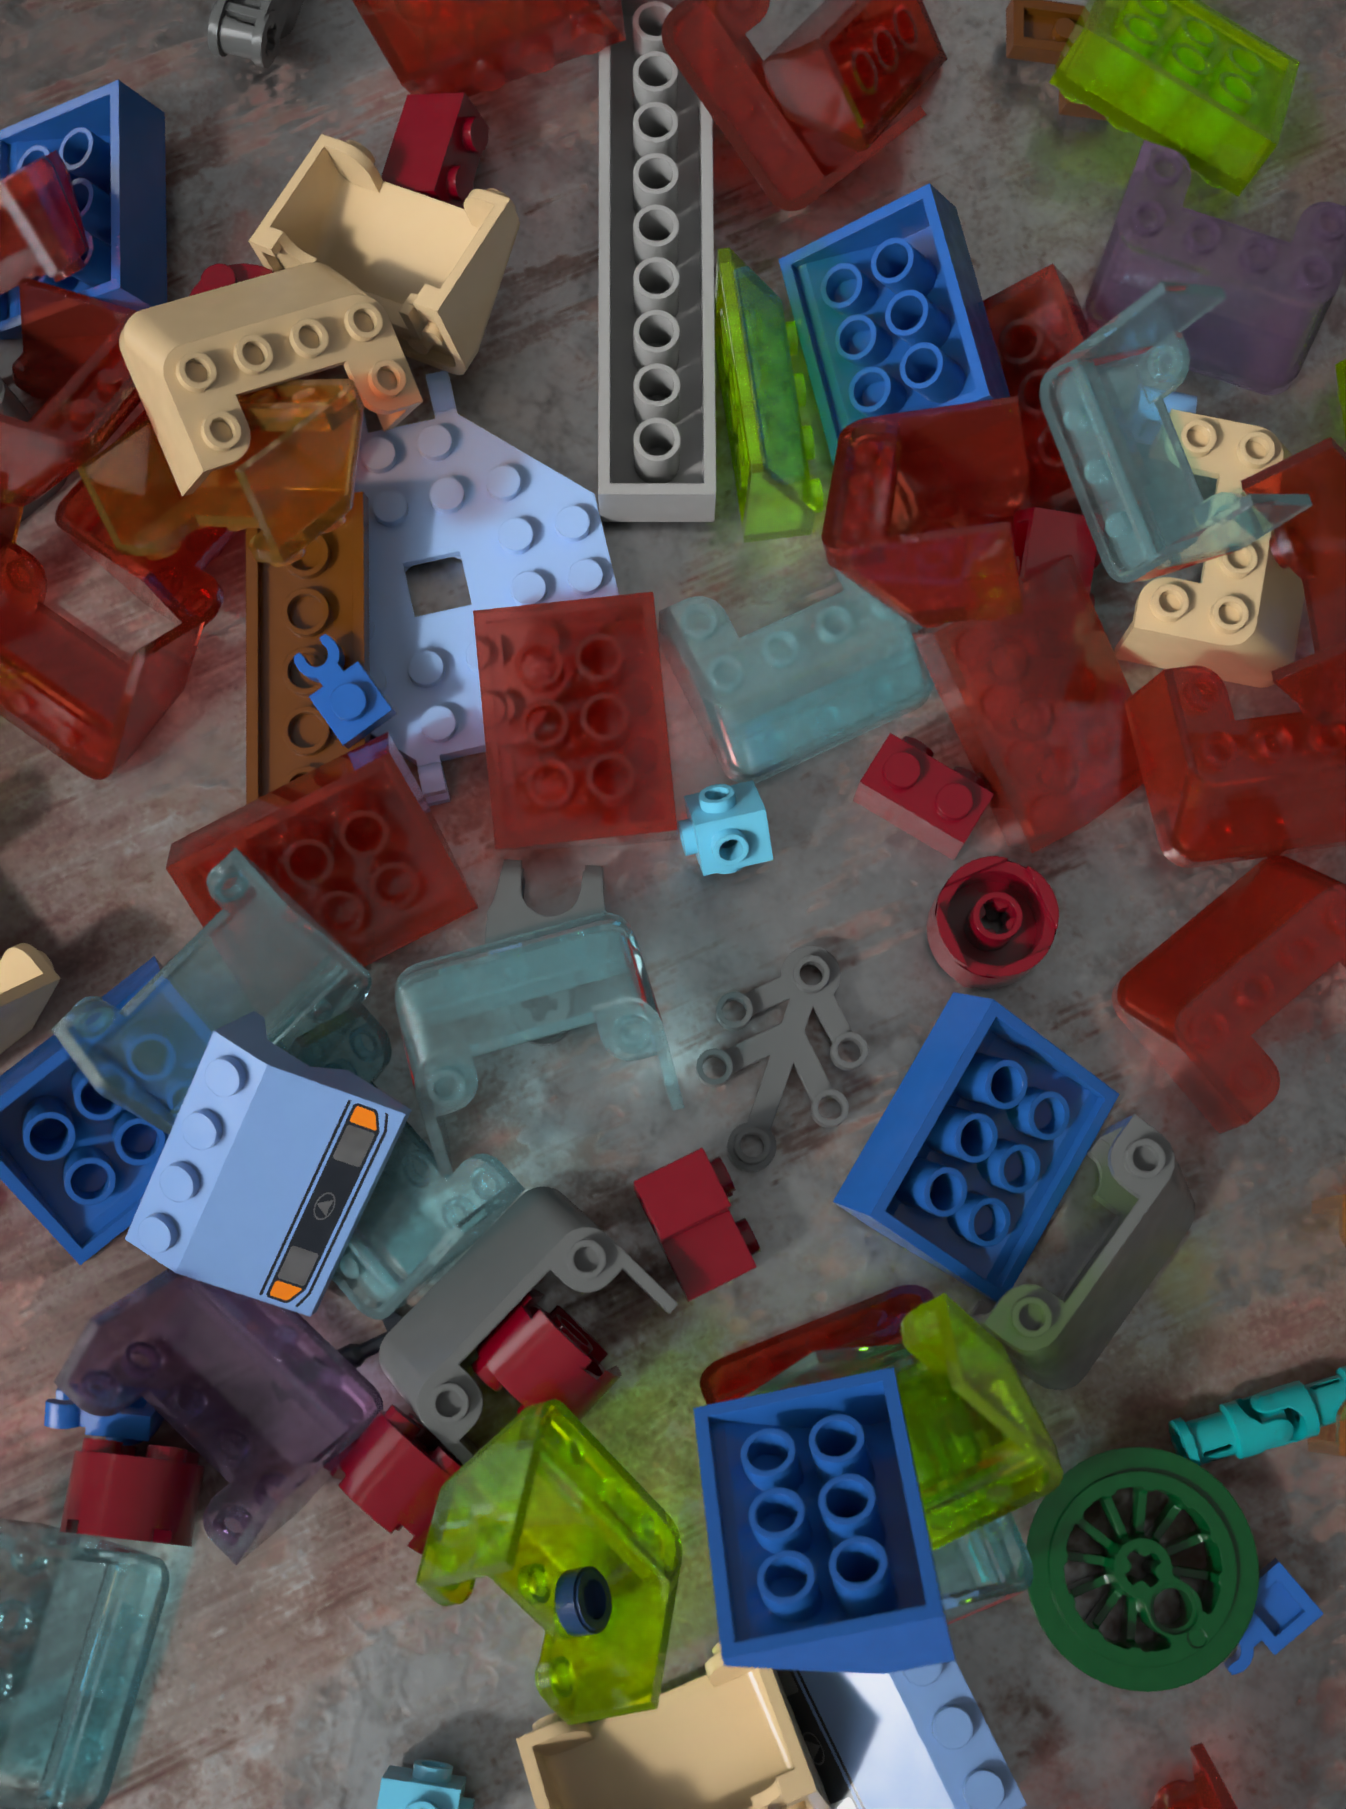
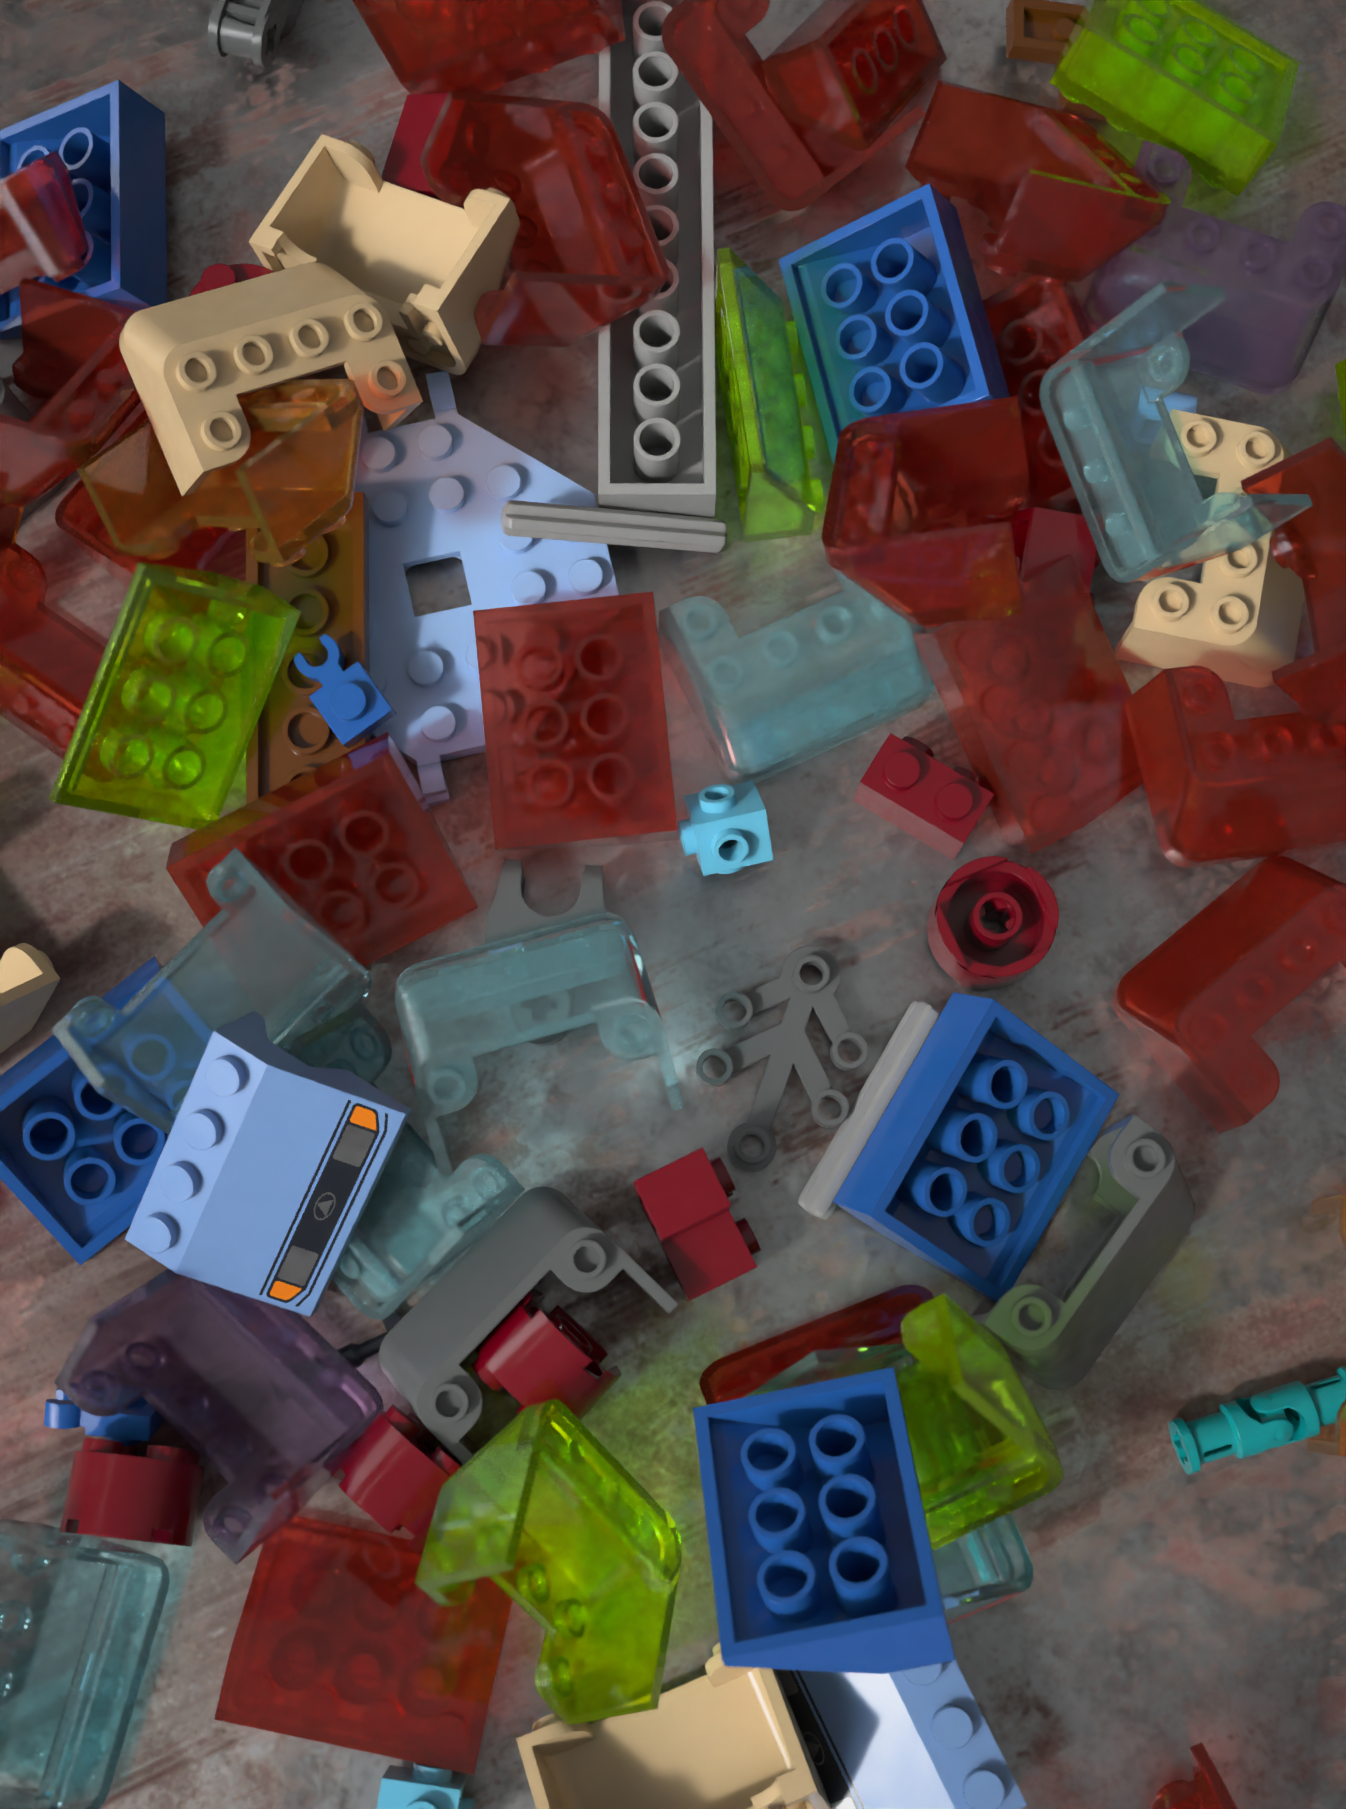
tile [555,1566,612,1637] -> none
dark green piece [1025,1447,1259,1692] -> none
blue plate [1224,1558,1324,1675] -> none
none -> clear neon green slope [49,562,301,833]
none -> clear red slope [214,1510,522,1775]
none -> clear red windscreen [419,90,669,347]
none -> light grey axle [501,500,727,553]
none -> light grey axle [798,1000,940,1220]
none -> clear red windscreen [905,80,1171,288]

